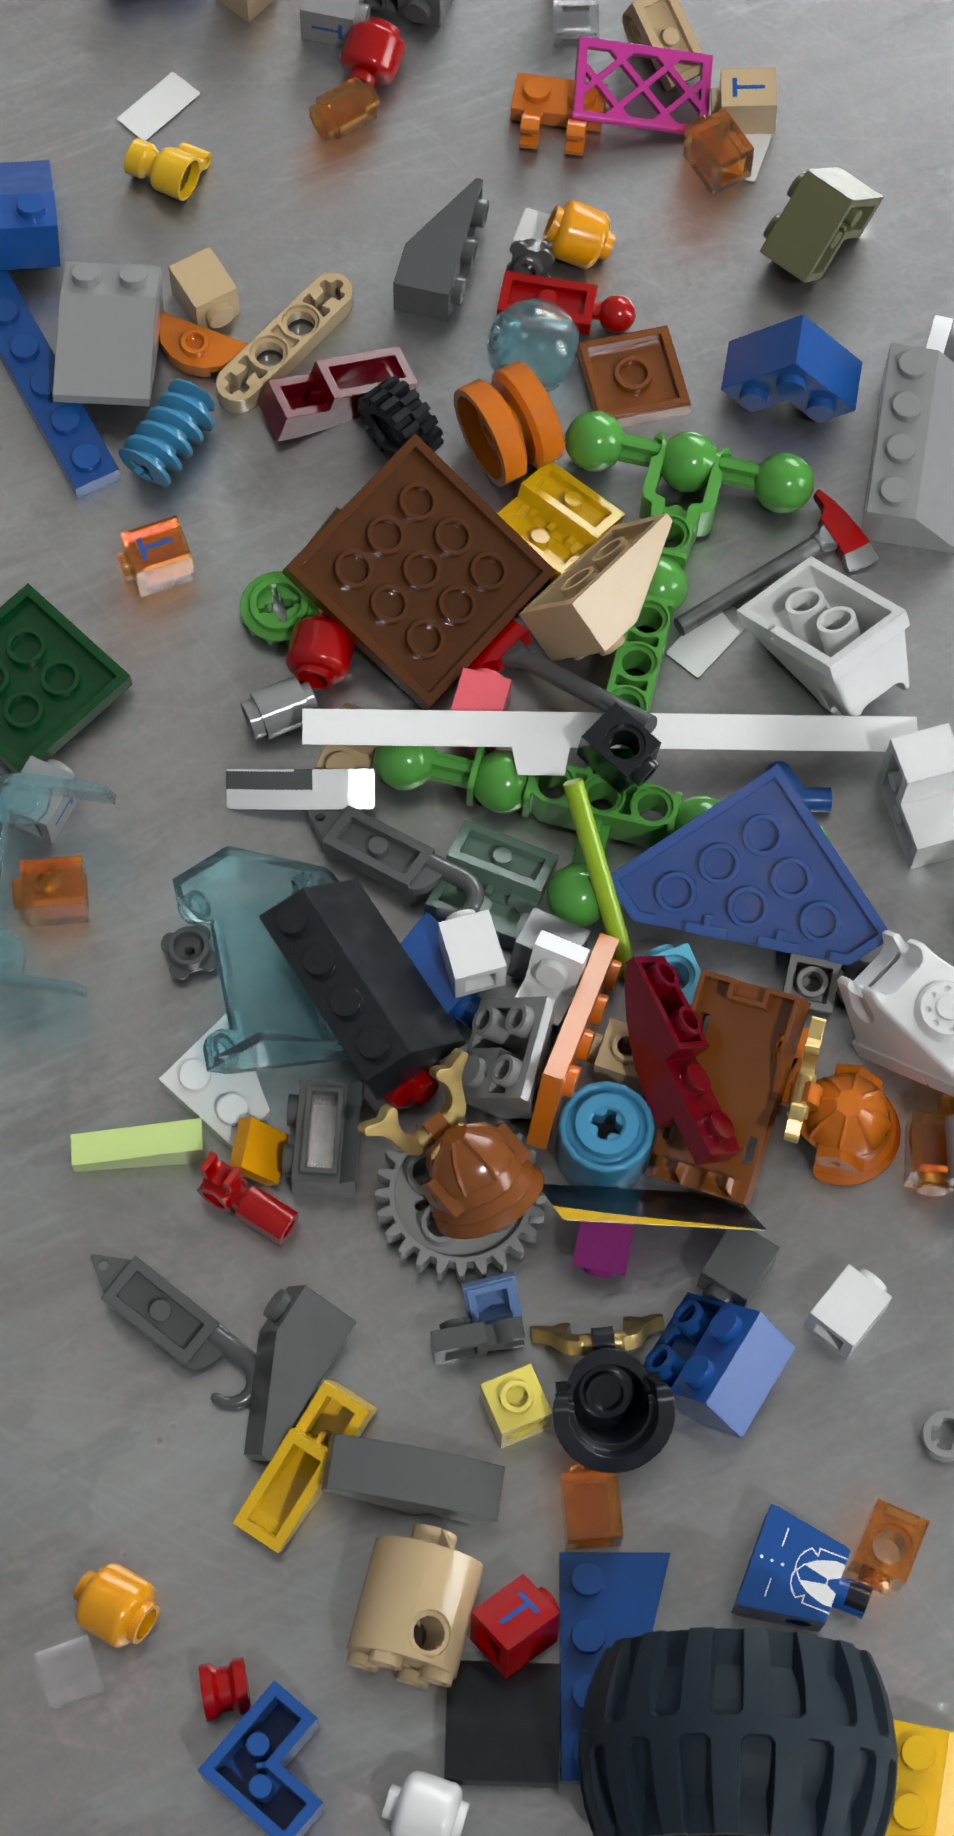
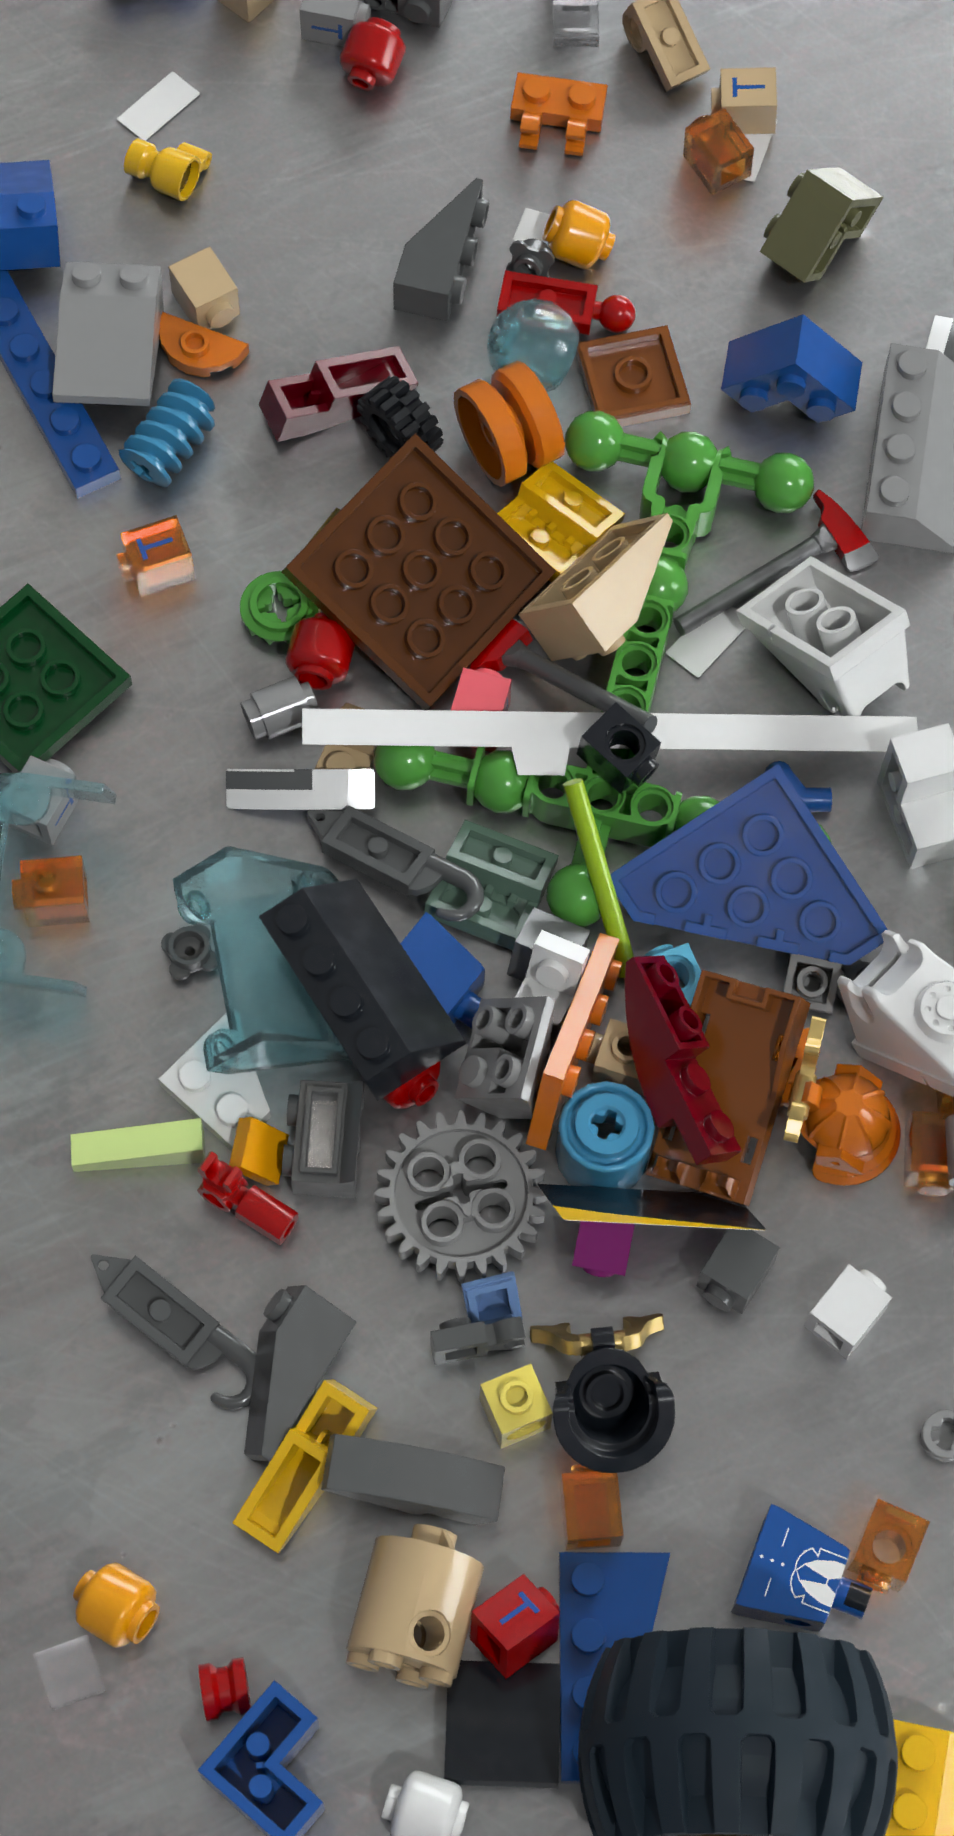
tan beam [216,272,353,414] -> none
clear orange brick [309,77,380,141] -> none
dark orange helmet [358,1048,544,1239] -> none
white brick [438,909,507,998] -> none
dark pink window [570,36,713,138] -> none
blue slope [643,1292,796,1439] -> none

